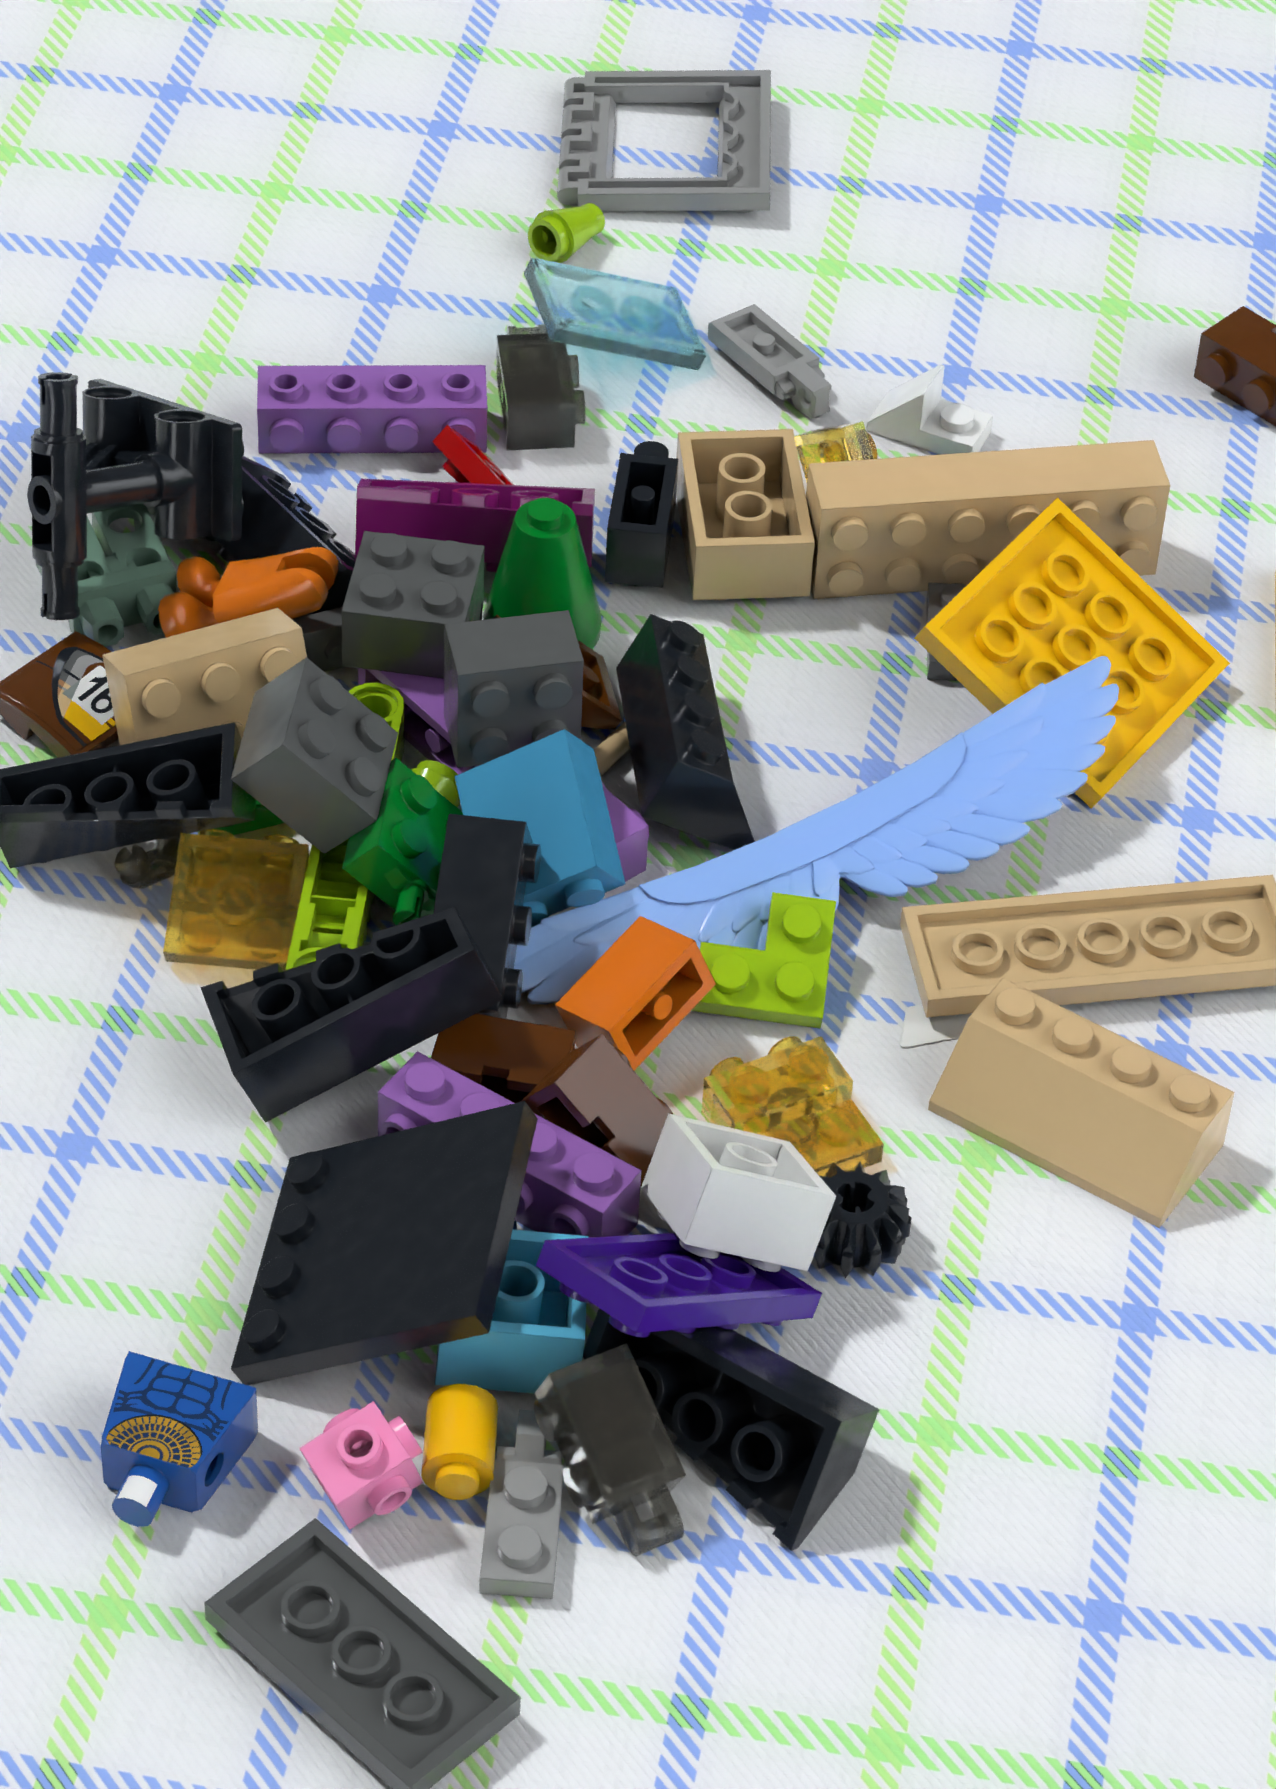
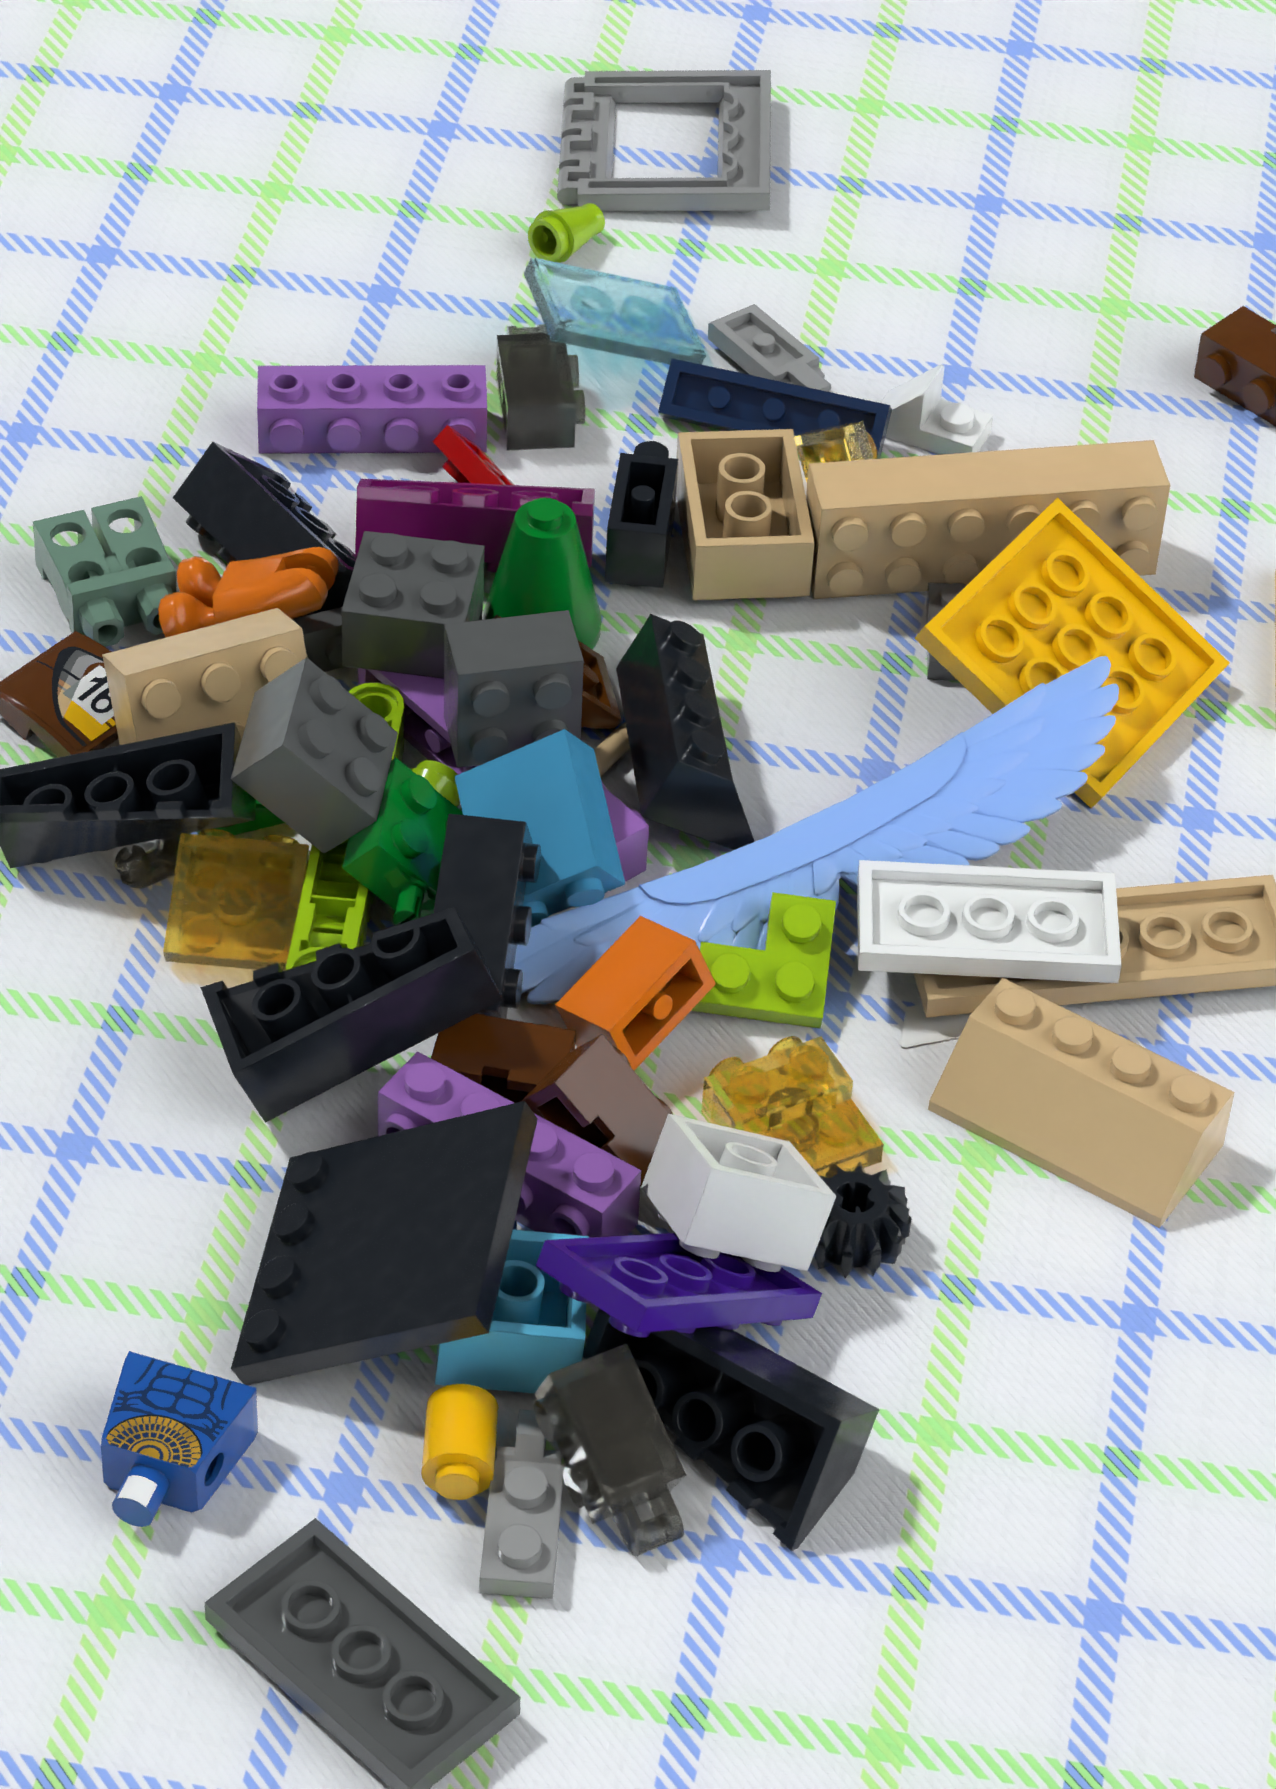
black plate [27,372,244,620] -> none
bright pink brick [299,1401,423,1530] -> none
none -> dark blue plate [658,358,892,460]
none -> white plate [857,860,1121,983]

